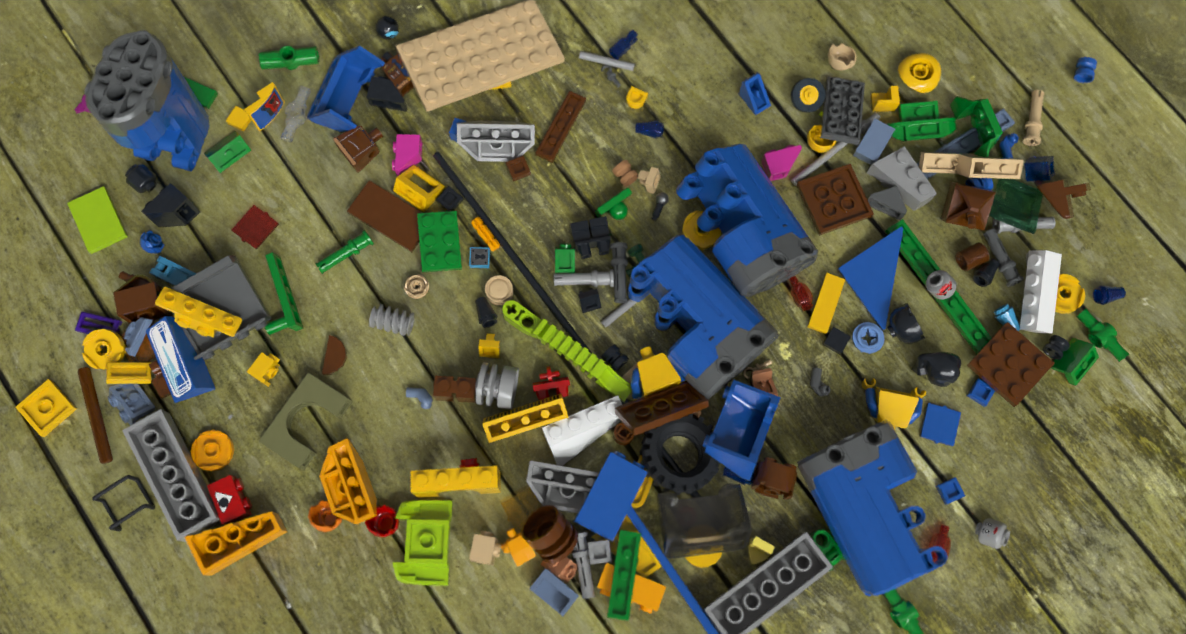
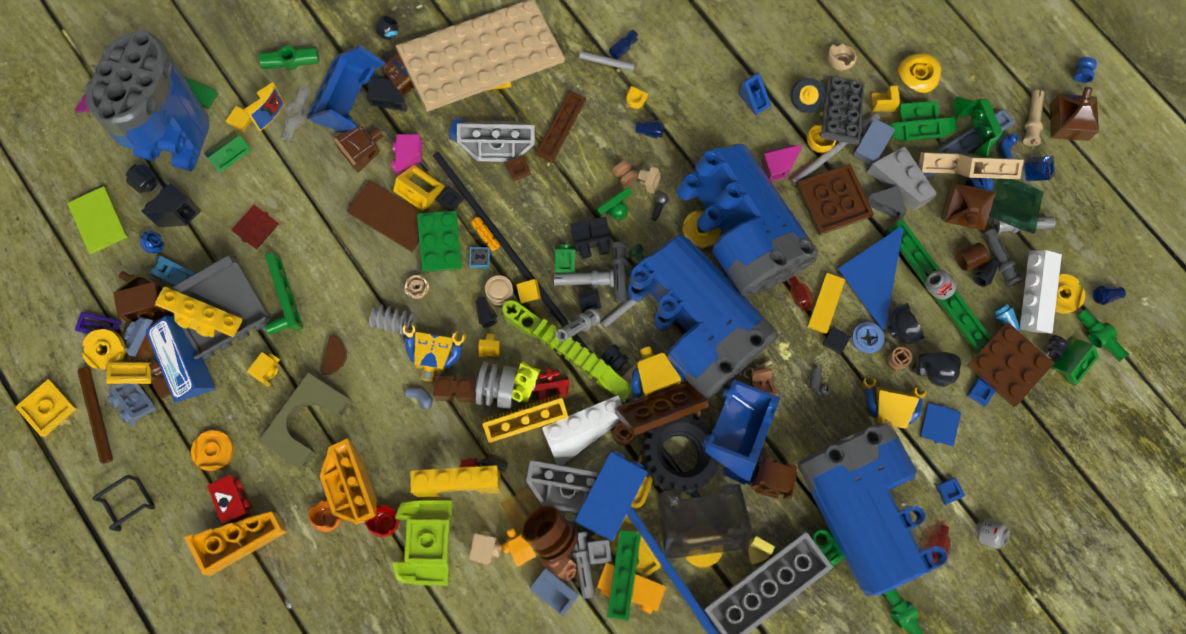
light grey brick [122,409,221,542] -> none
green pin [315,229,374,274] -> none
dark grey hand [601,65,621,87] -> none
reddish brown piece [1034,179,1091,219] -> none
none -> torso [403,323,467,382]
none -> black arm [478,457,508,472]
none -> neon yellow hips [512,361,541,403]
none -> yellow tile [516,279,541,304]
none -> light grey pin [556,308,600,342]
none -> medium nougat wheel [886,347,912,371]
none -> reddish brown piece [1050,87,1099,141]

